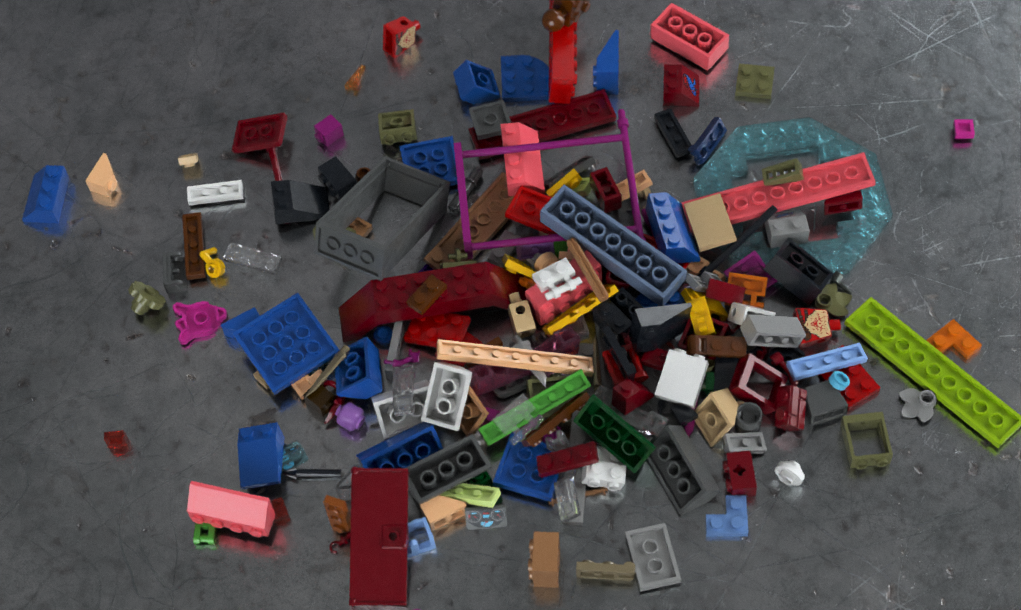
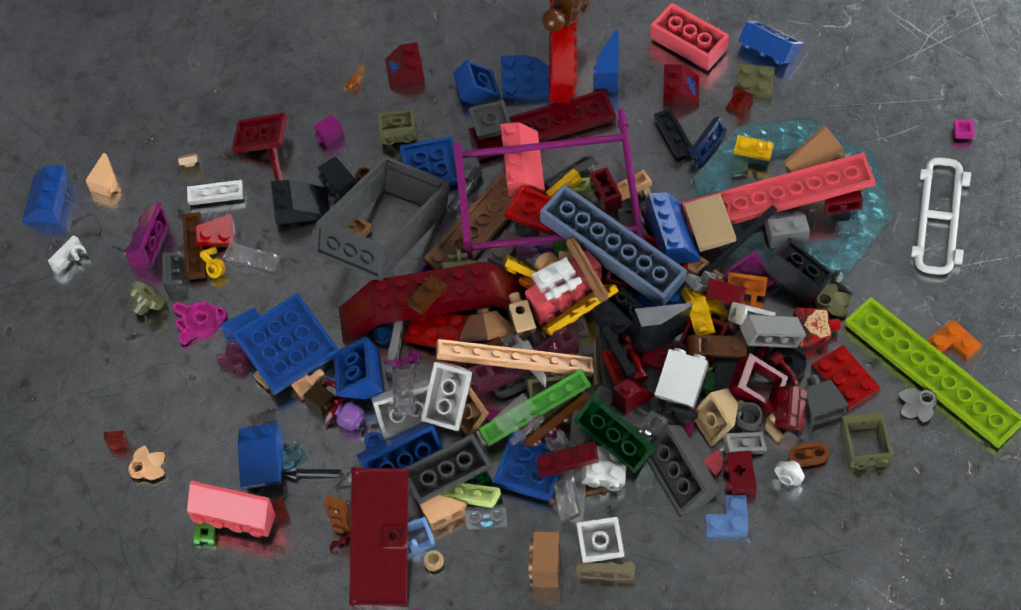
dark tan bar [305,345,350,398] -> none
red torso [383,16,421,59] -> none
light grey plate [625,523,681,592] -> none
olive slope [761,158,804,186] -> none
light blue tile [786,343,868,381] -> none
medium azure tile [829,371,850,391] -> none
none -> white plate [48,235,87,274]
none -> magenta slope [125,202,169,269]
none -> light nougat plate [128,446,165,480]
none -> red wing [195,214,234,248]
none -> clear pink plate [216,341,249,373]
none -> blue tile [364,432,384,449]
none -> dark red slope [385,42,425,88]
none -> tan plate [423,551,444,571]
none -> medium nougat slope [459,308,514,342]
none -> white slope [576,517,624,563]
none -> coral tile [703,450,722,478]
none -> clear red panel [726,86,754,118]
none -> yellow plate [733,135,774,162]
none -> blue slope [738,21,803,65]
none -> tan arm [765,412,784,442]
none -> medium nougat slope [783,125,846,173]
none -> dark orange plate [788,442,829,467]
none -> white bar [911,158,971,275]

